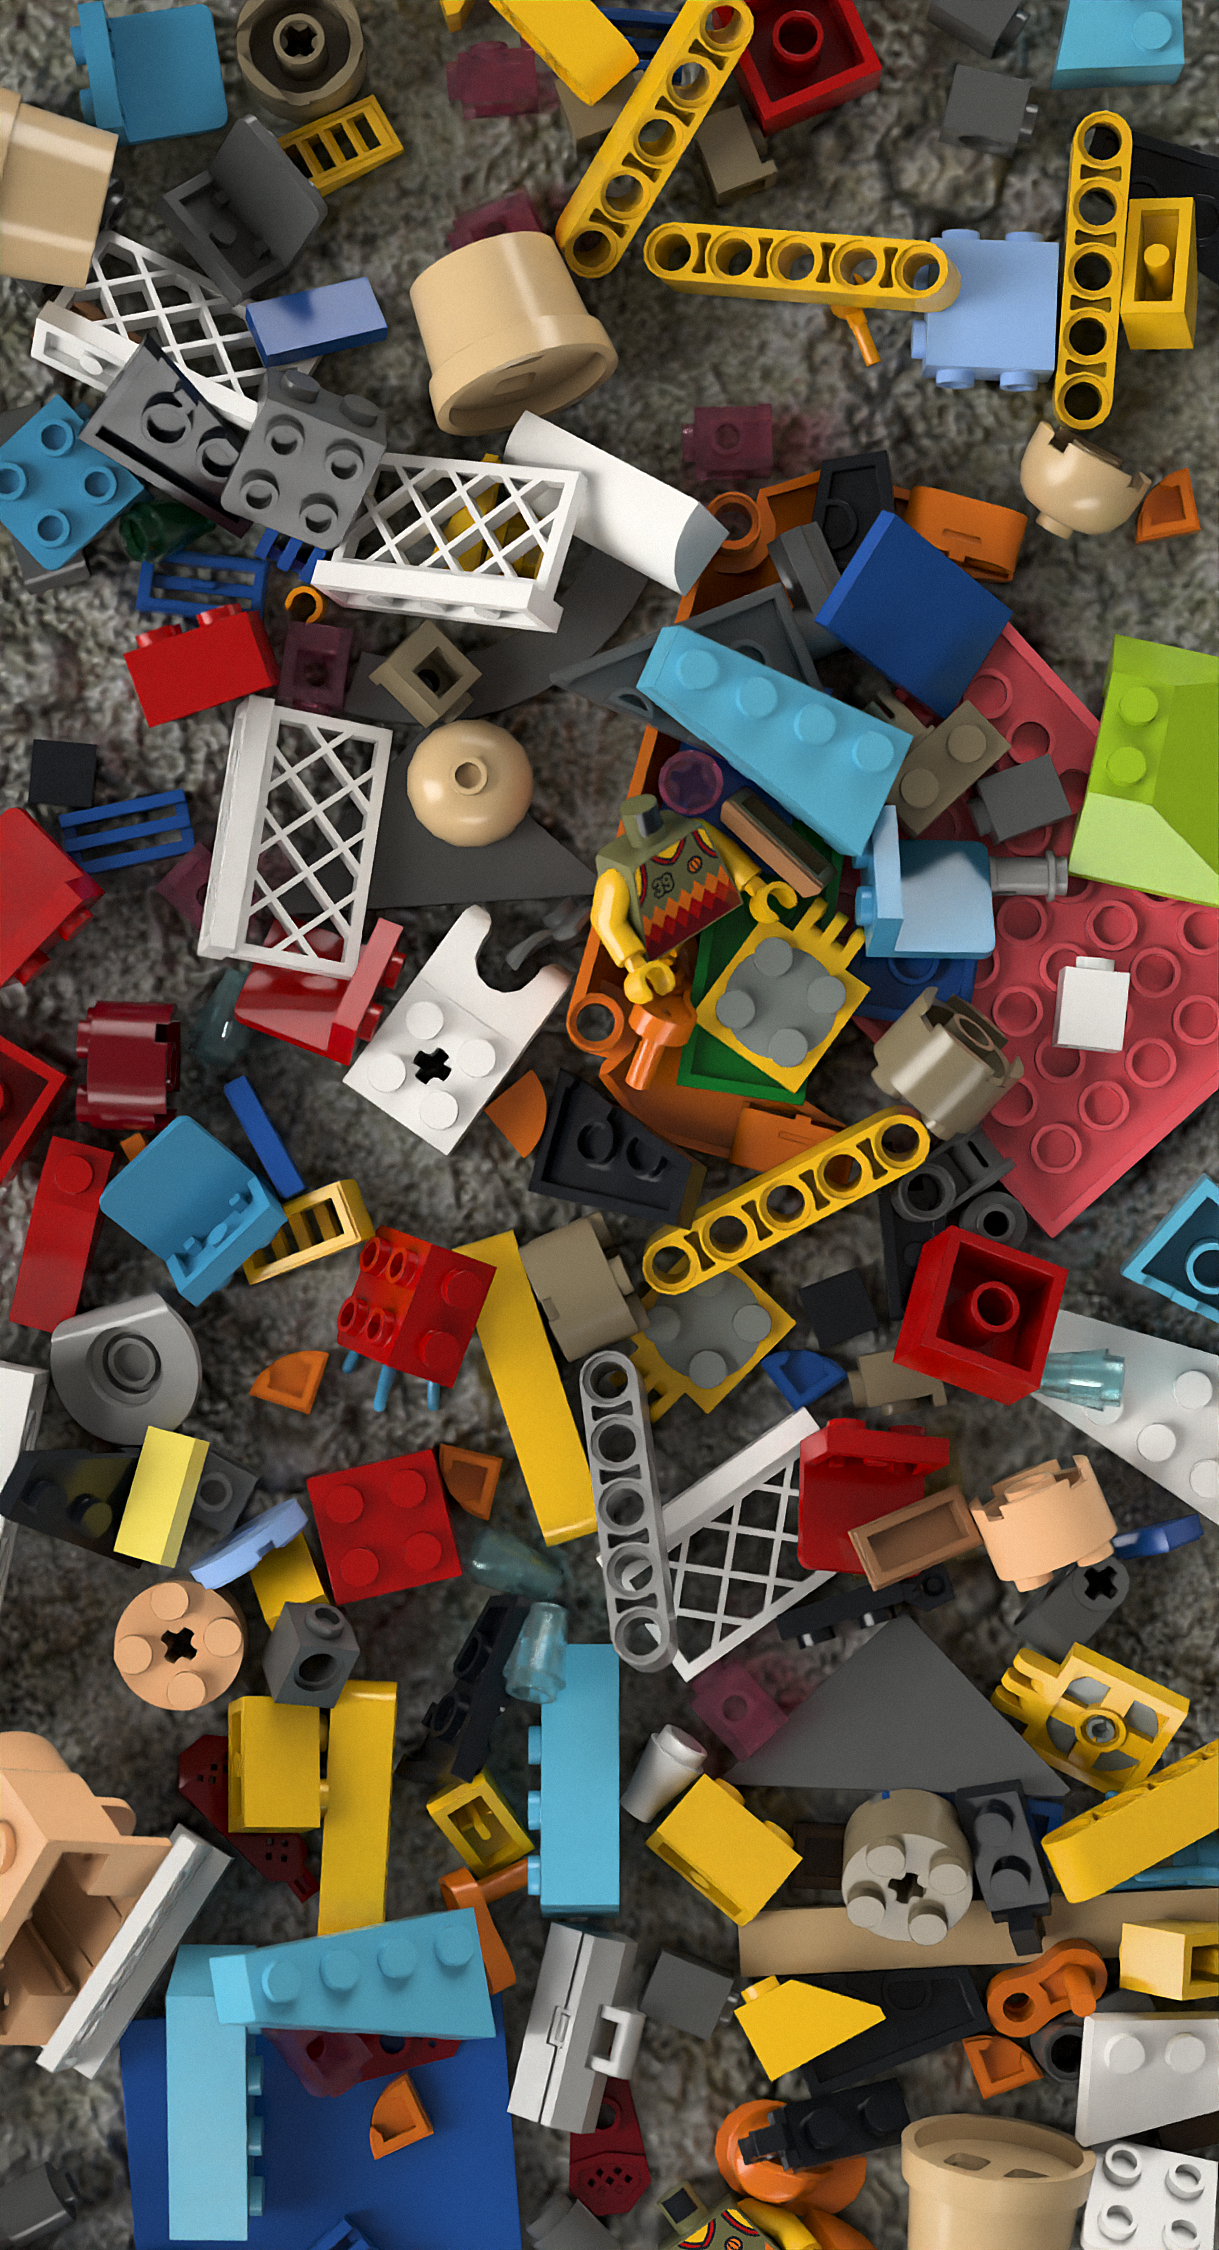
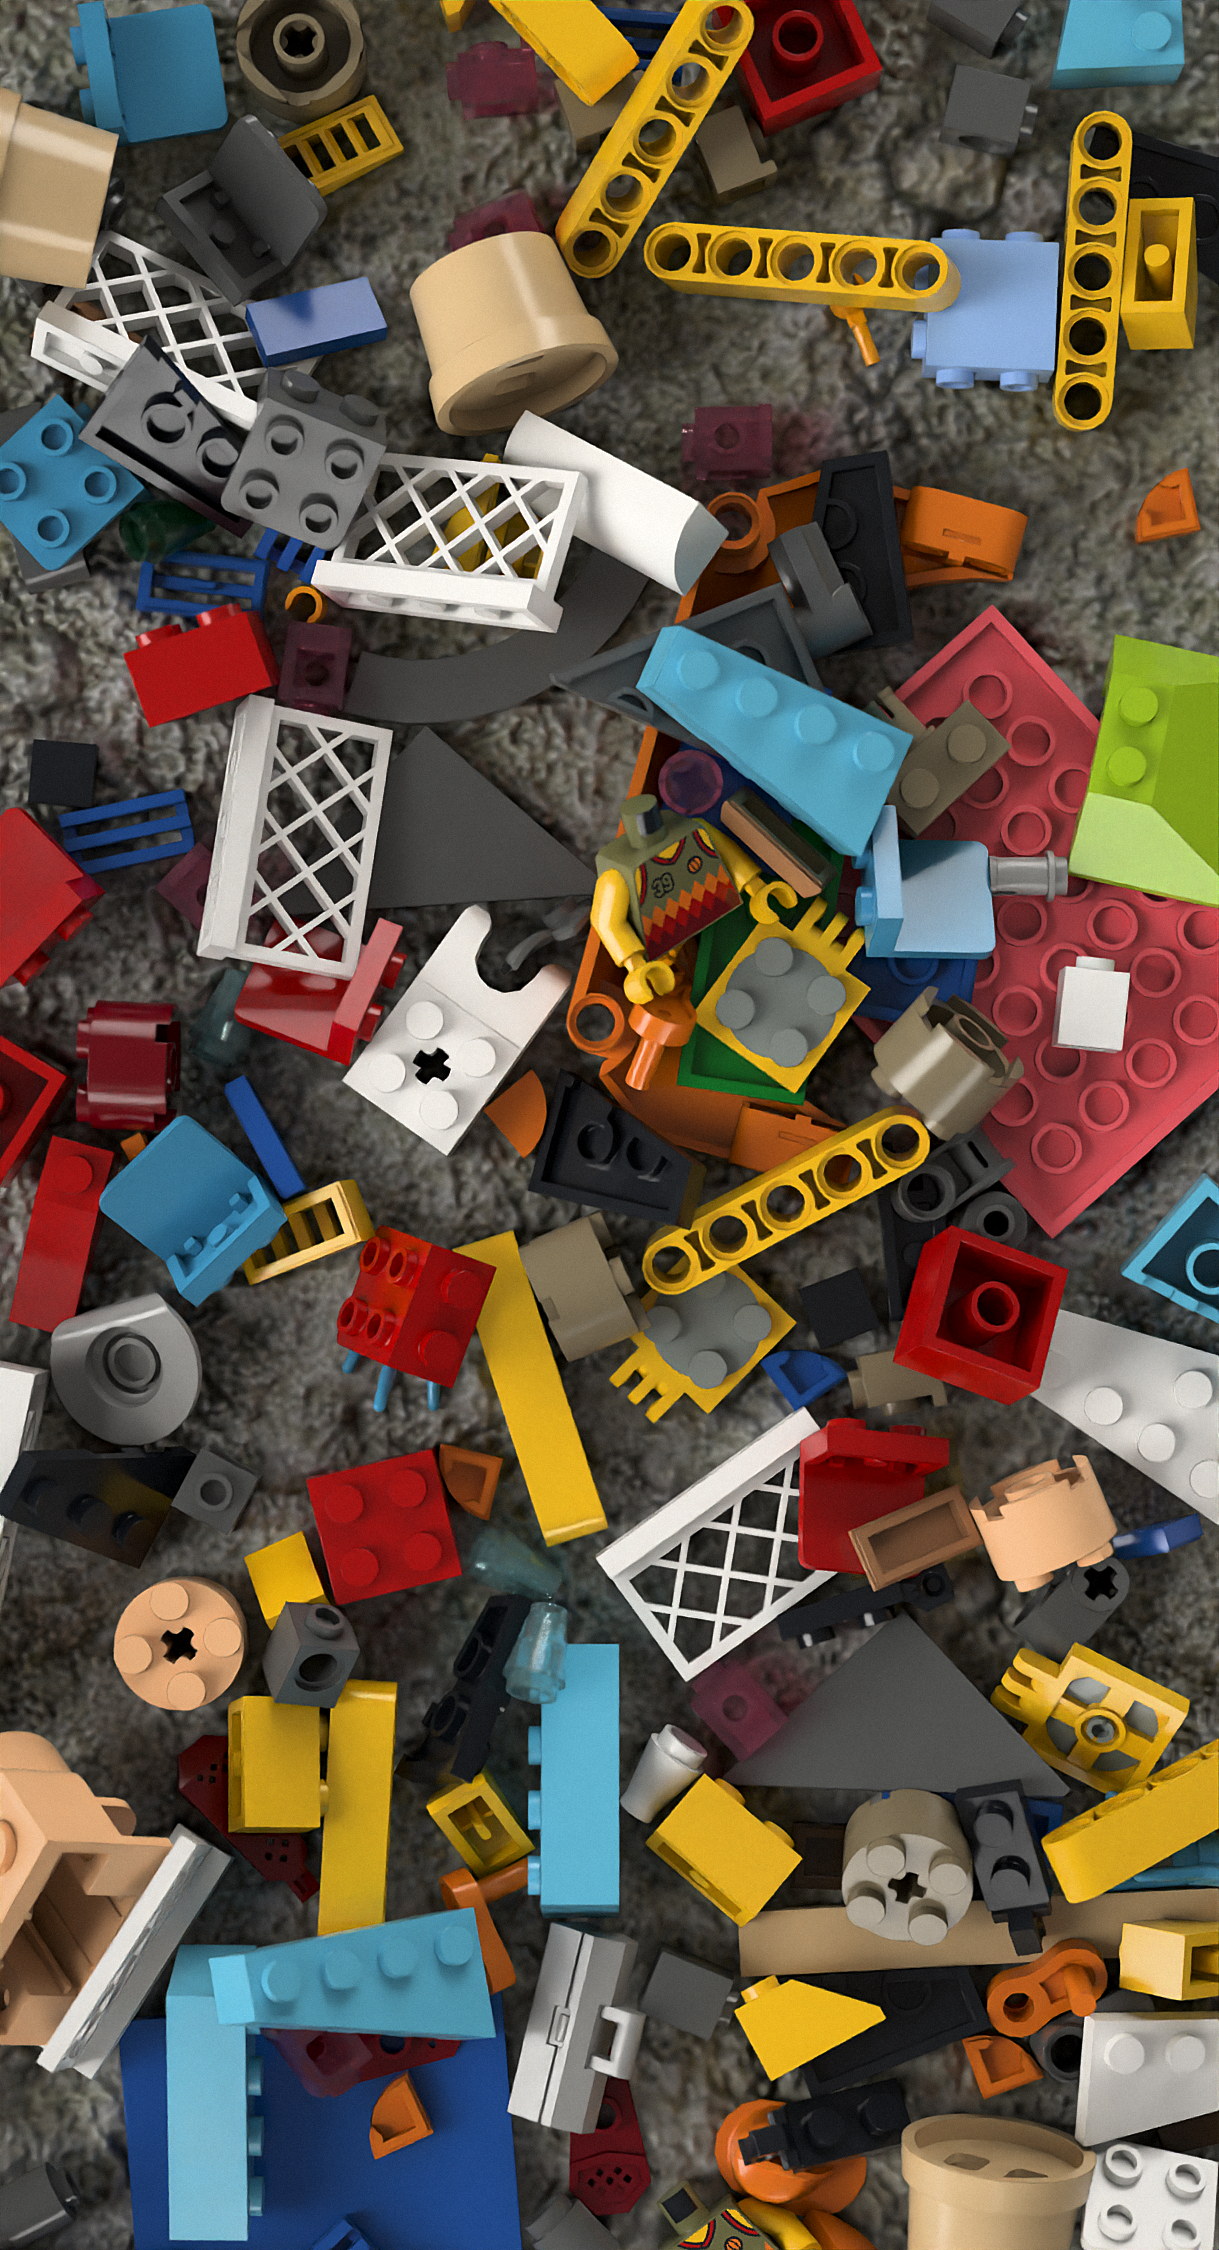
light yellow tile [113,1426,210,1568] -> none
light blue tile [189,1498,309,1590] -> none
orange tile [249,1350,331,1414] -> none
dark tan brick [368,619,482,729] -> none
tan cylinder [407,720,534,847] -> none
light grey beam [579,1350,679,1673] -> none
blue tile [814,510,1014,720] -> none
dark grey brick [966,754,1072,847] -> none
tan cylinder [1020,420,1152,540] -> none
clear light blue cone [1032,1348,1125,1412] -> none

